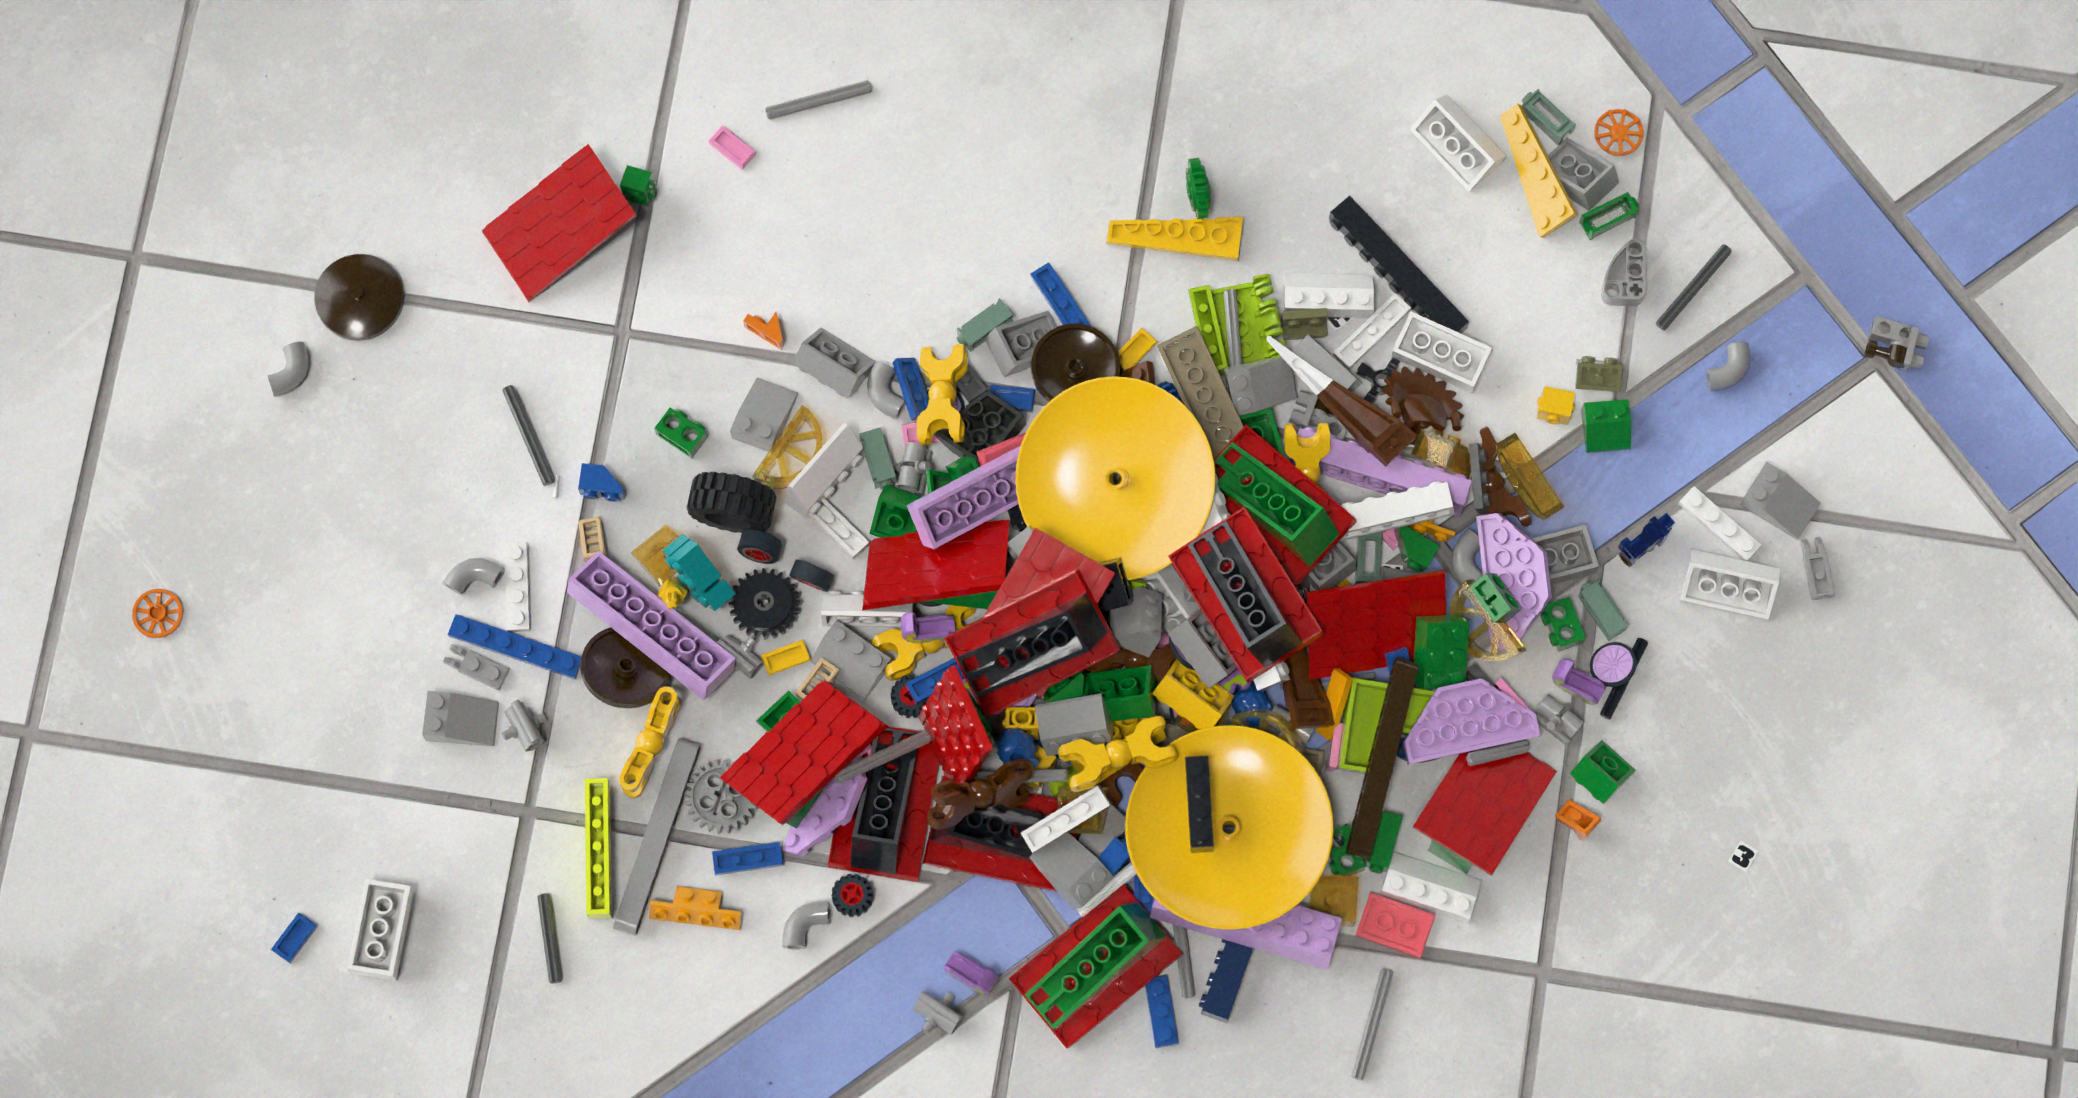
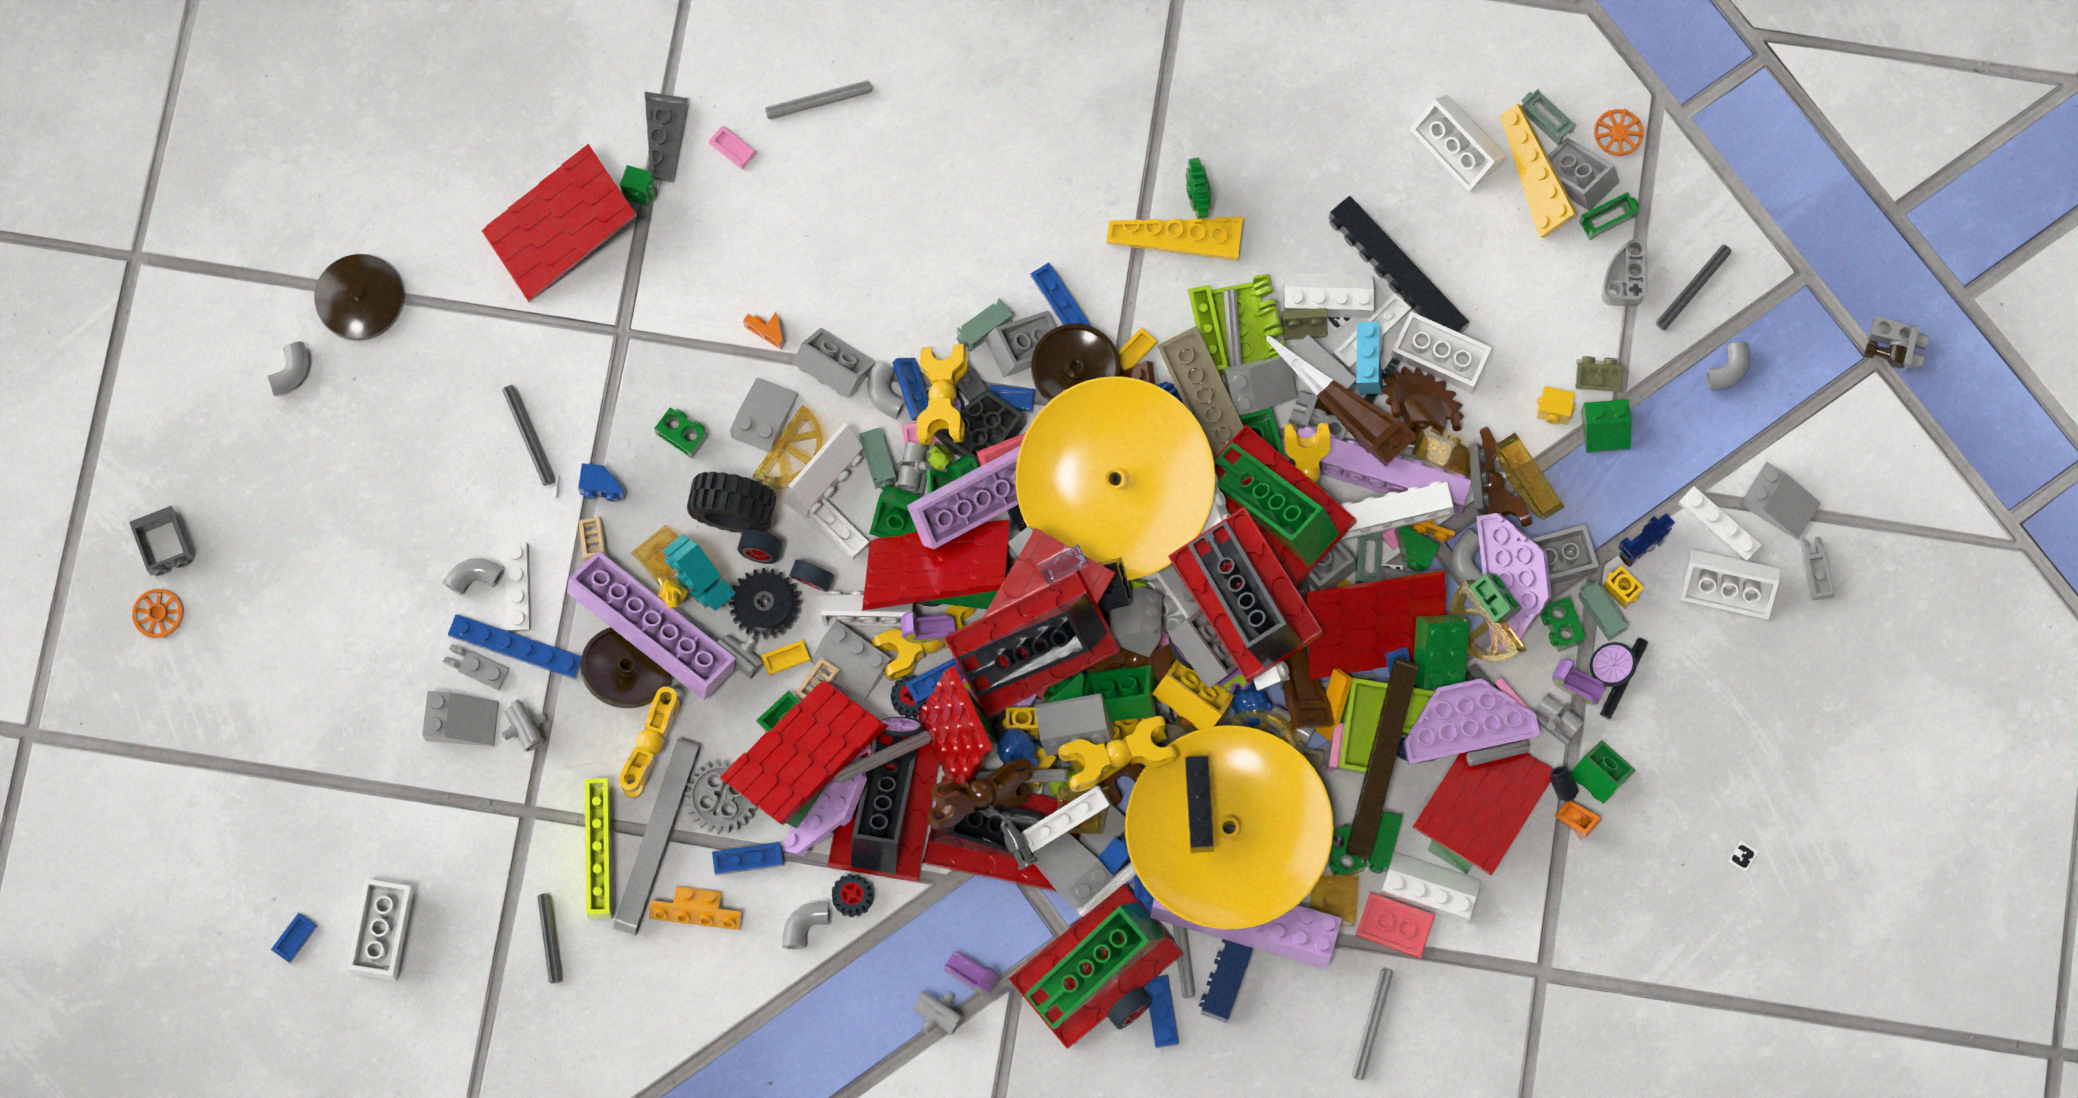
none -> dark grey window [129,506,193,576]
none -> dark grey wing [645,92,688,182]
none -> wheel [881,717,924,737]
none -> lime plate [927,441,954,471]
none -> dark grey piece [1001,818,1037,870]
none -> tile [1038,543,1089,585]
none -> black wheel [1107,988,1151,1029]
none -> medium azure arch [1356,321,1383,394]
none -> black brick [1550,766,1579,801]
none -> yellow head [1603,565,1644,609]

